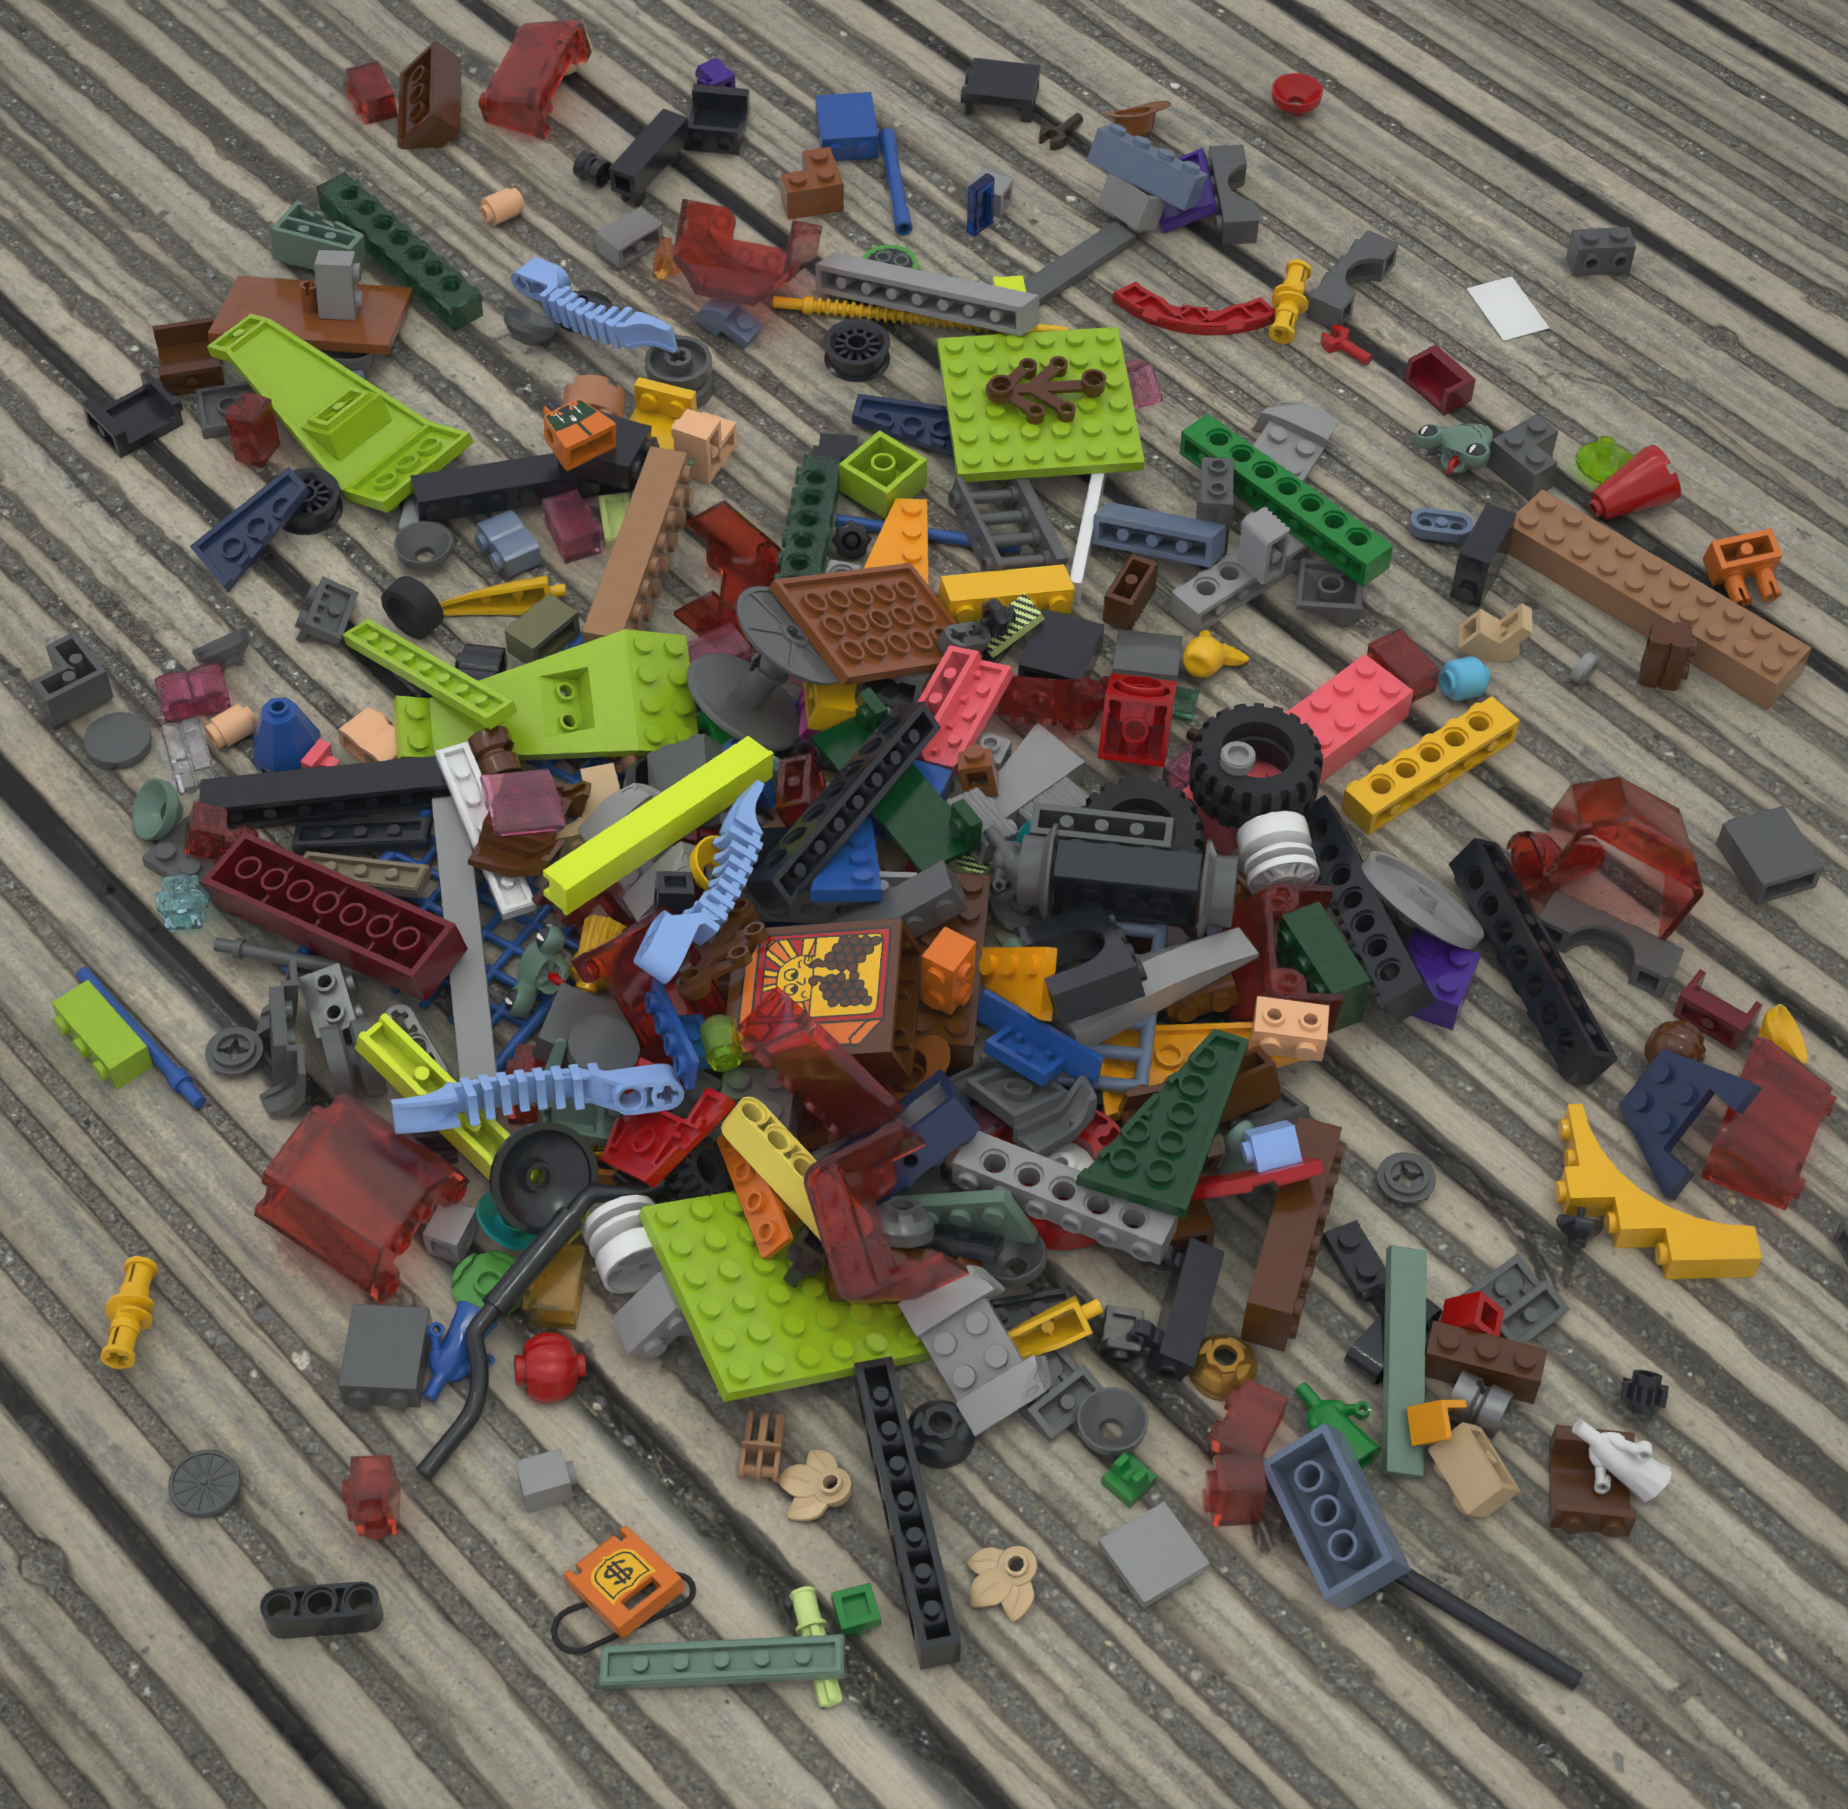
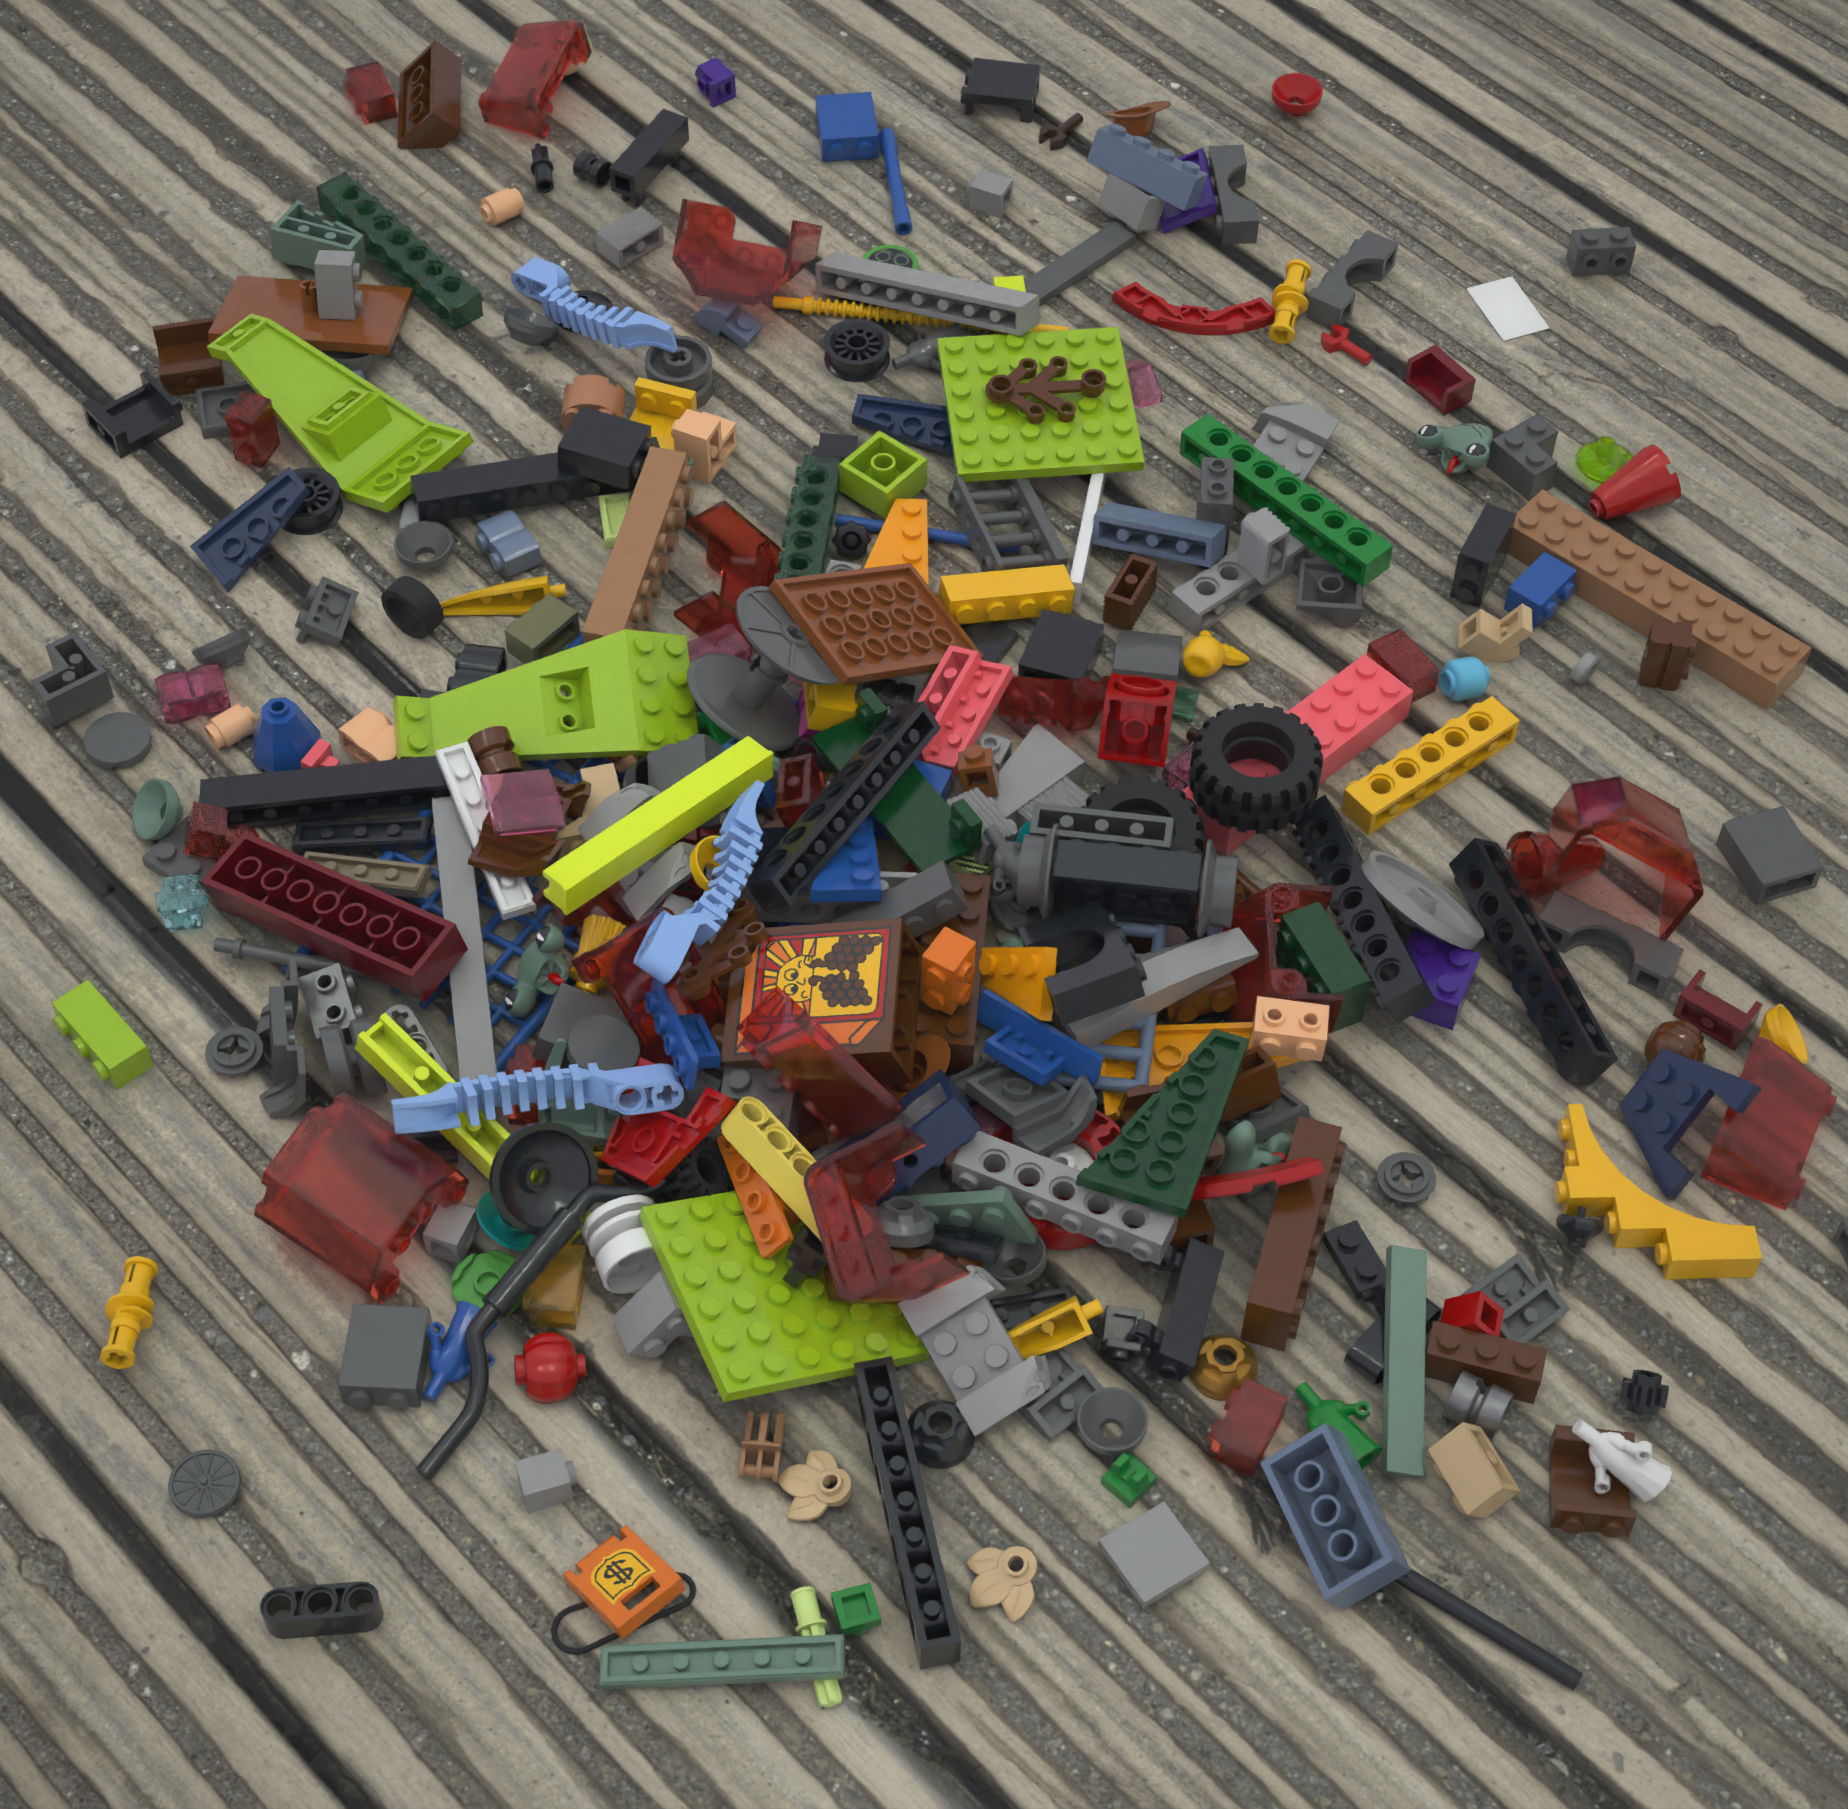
blue bar [76,967,206,1109] -> none
clear brick [156,717,216,796] -> none
lime plate [342,618,517,730] -> none
clear red brick [342,1455,401,1539] -> none
clear pink brick [541,489,604,564] -> none
orange torso [543,399,616,471] -> none
clear orange tile [653,236,685,280] -> none
black brick [653,871,695,918] -> none
black panel [683,84,750,155] -> none
clear neon green brick [700,1014,743,1072] -> none
dark orange brick [780,147,844,220] -> none
dark grey beam [937,621,992,653] -> none
clear blue tile [967,173,995,237] -> none
black piece [980,599,1016,638] -> none
yellowish green tile [983,593,1045,658] -> none
clear red brick [1202,1452,1267,1527] -> none
light grey tile [1220,741,1255,776] -> none
white wheel [1236,811,1320,899] -> none
light blue brick [1240,1120,1303,1173] -> none
light orange panel [1406,1399,1467,1446] -> none
sand blue plate [1409,508,1473,543] -> none
orange brick [1702,528,1782,607] -> none
none -> black axle [531,143,554,193]
none -> dark grey piece [891,322,968,373]
none -> blue brick [1504,552,1577,628]

